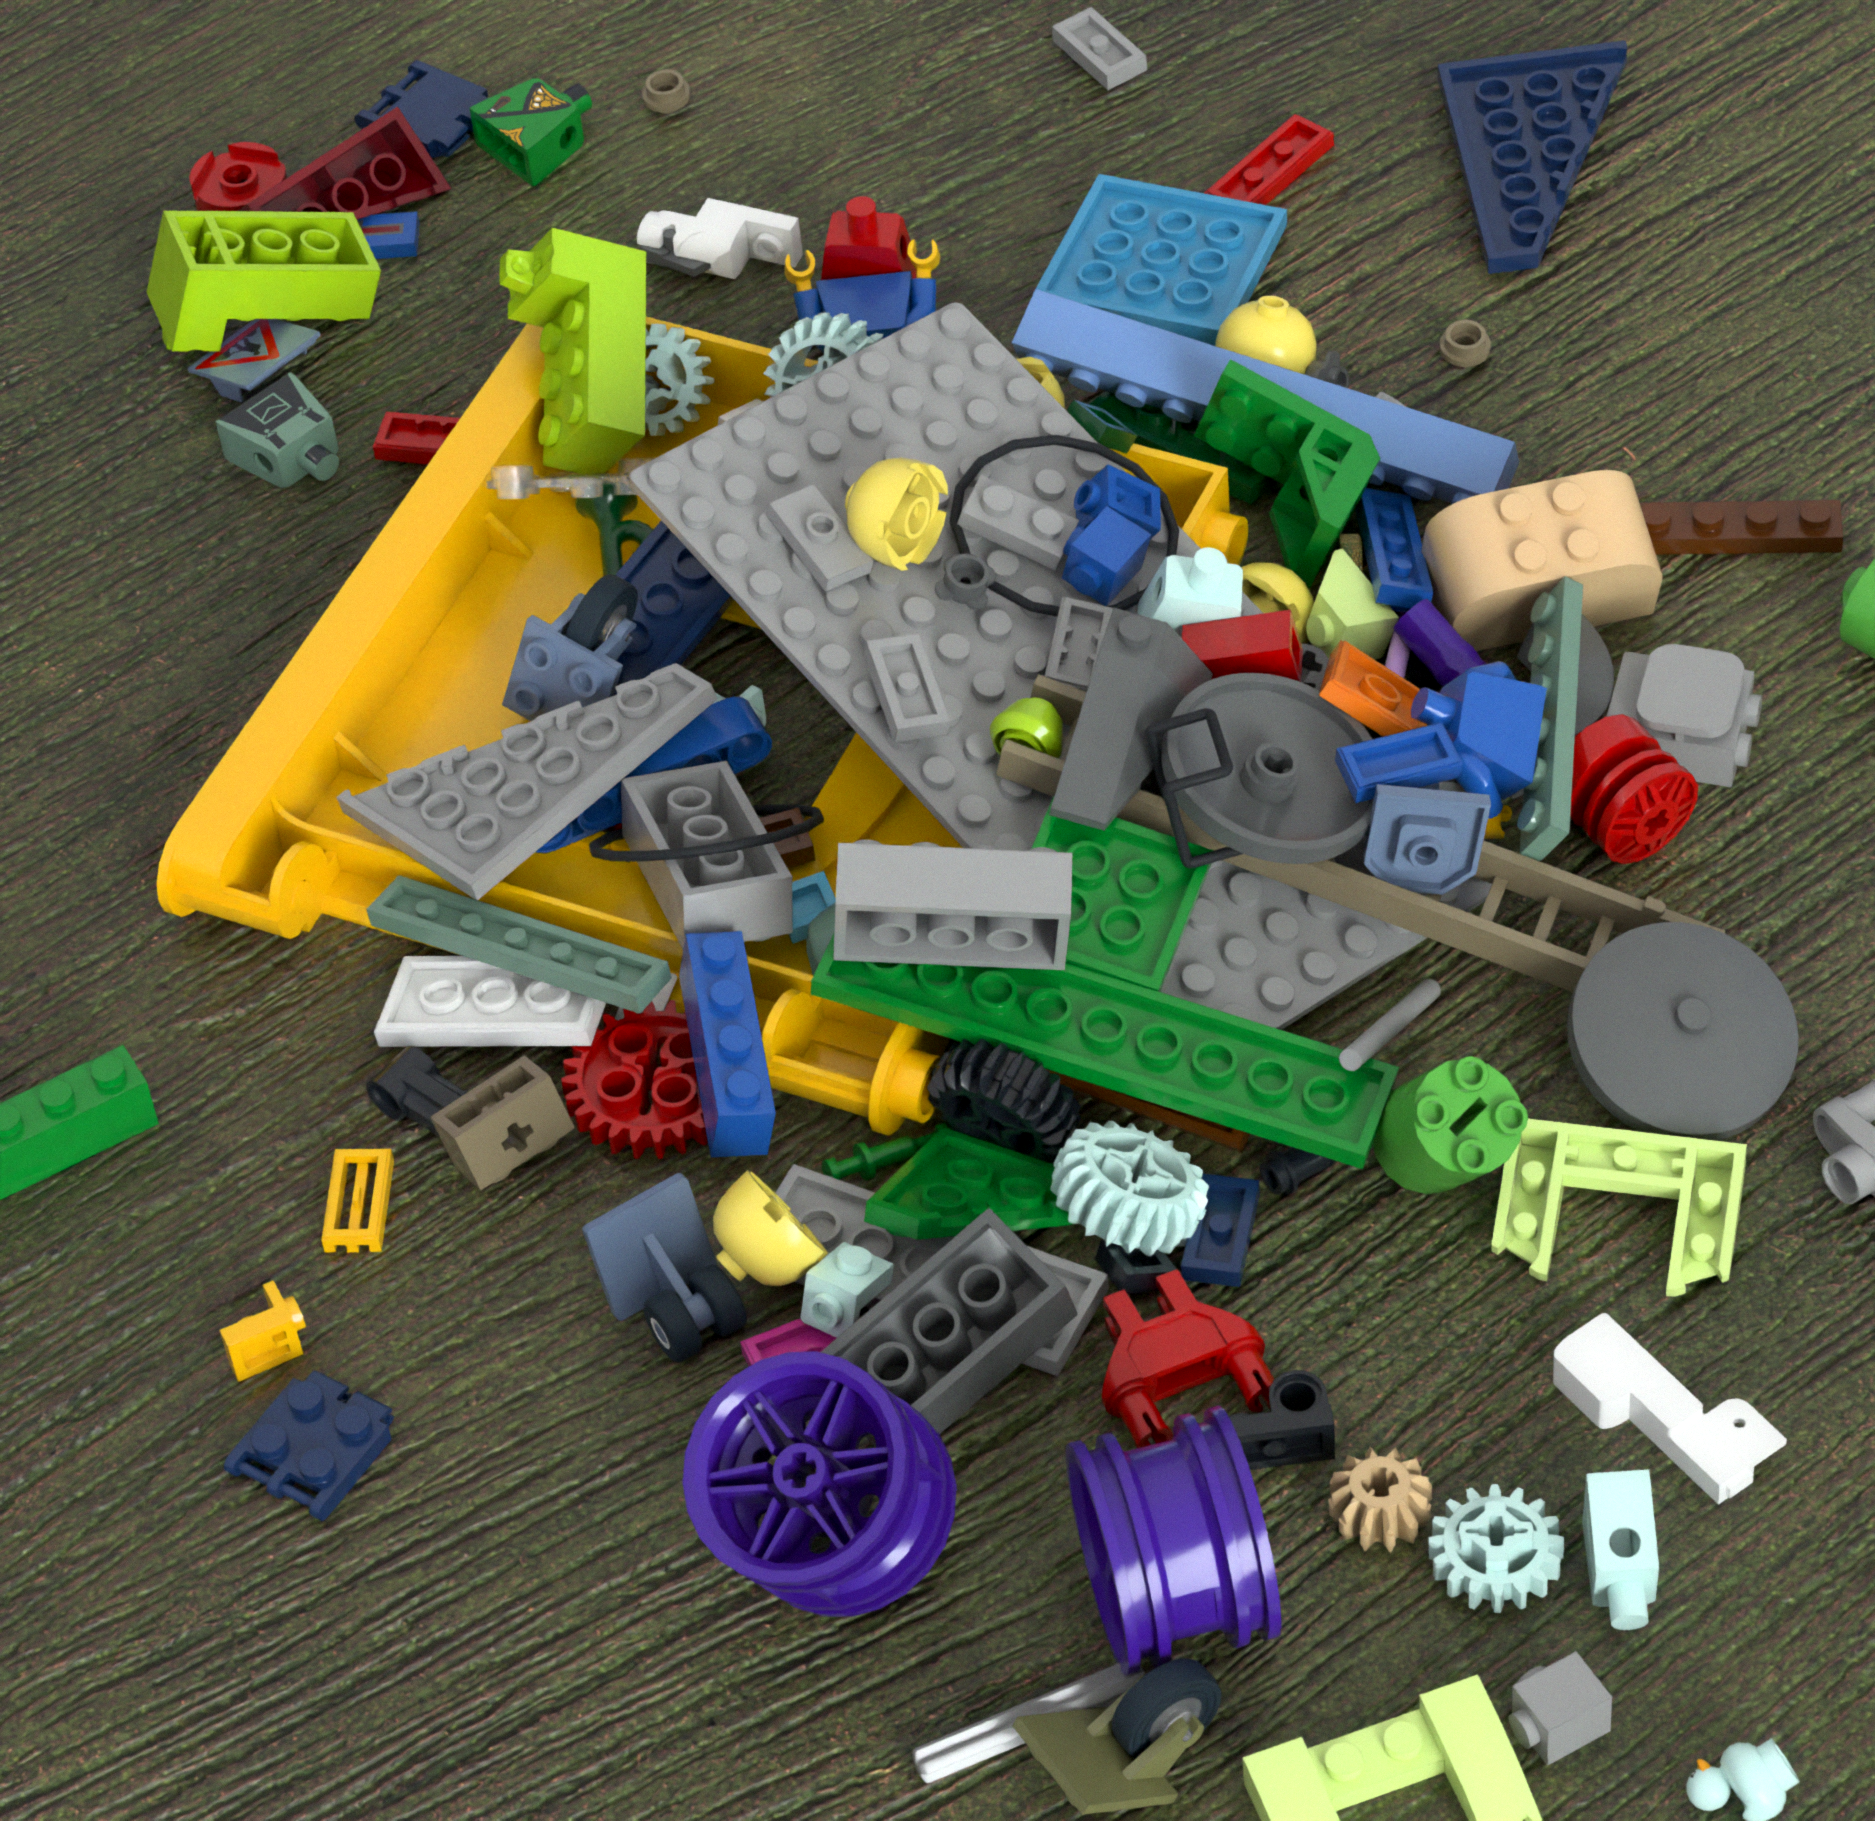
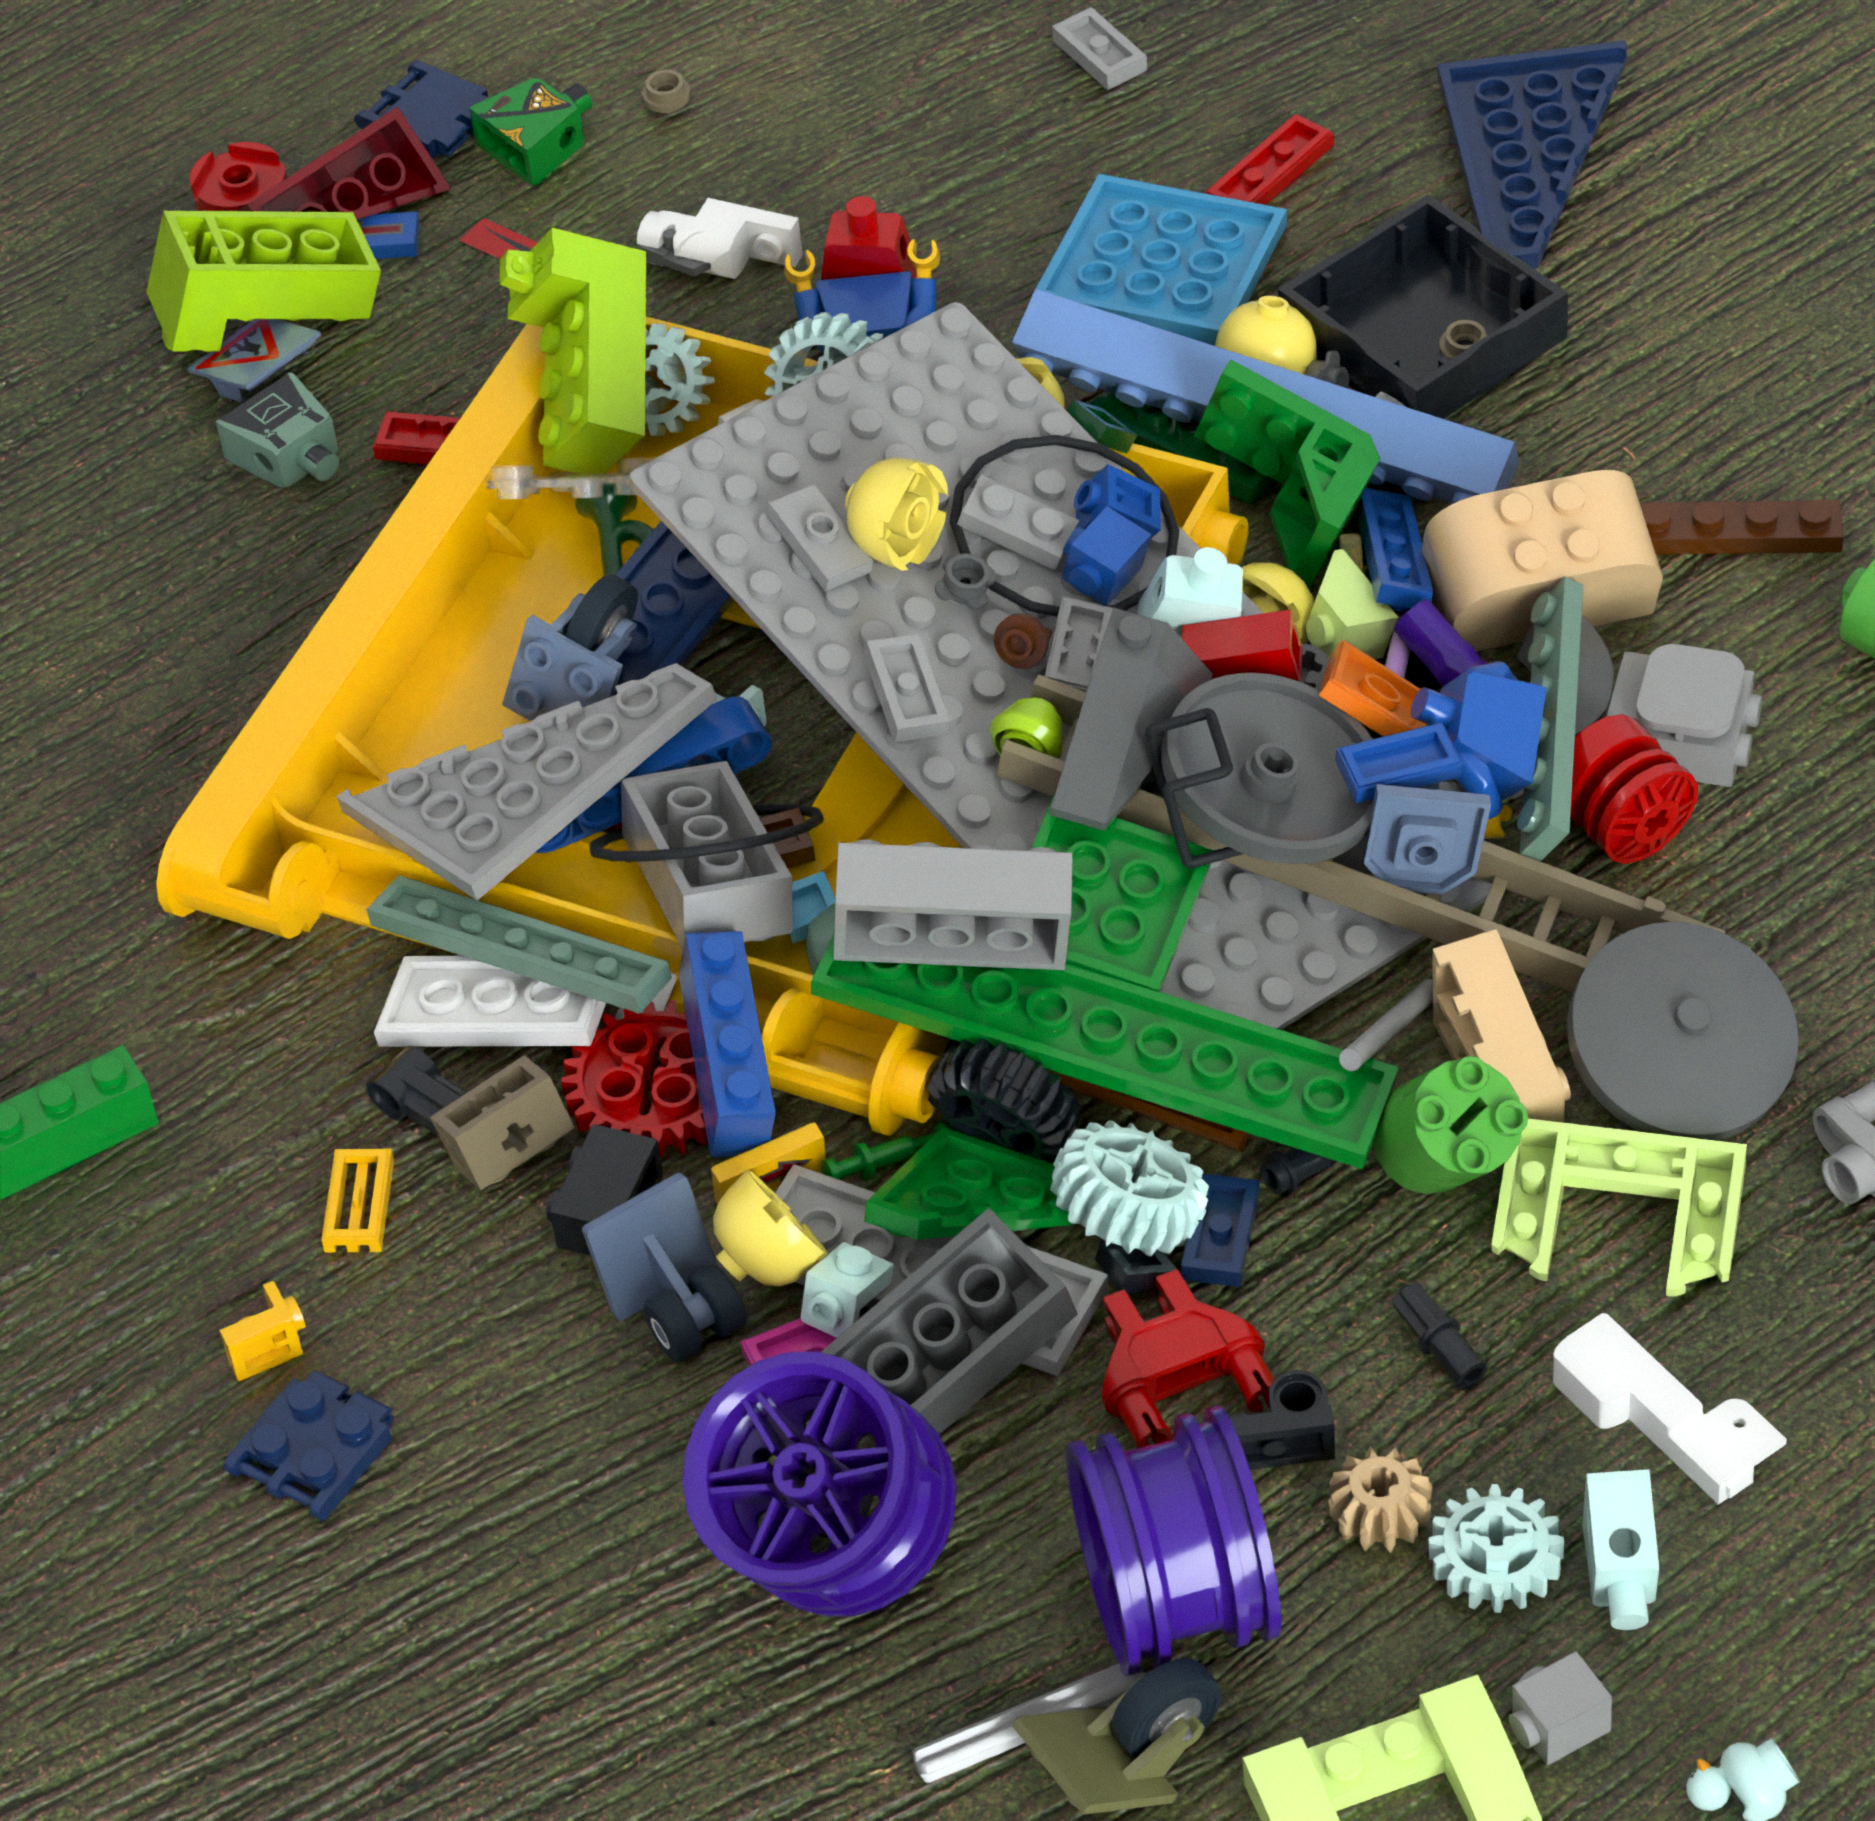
none -> red sticker [460,219,538,259]
none -> black brick [547,1124,664,1255]
none -> yellow tile [711,1122,826,1205]
none -> reddish brown plate [994,613,1053,669]
none -> black tile [1278,194,1568,419]
none -> black axle [1392,1283,1488,1390]
none -> tan wedge [1433,929,1571,1123]

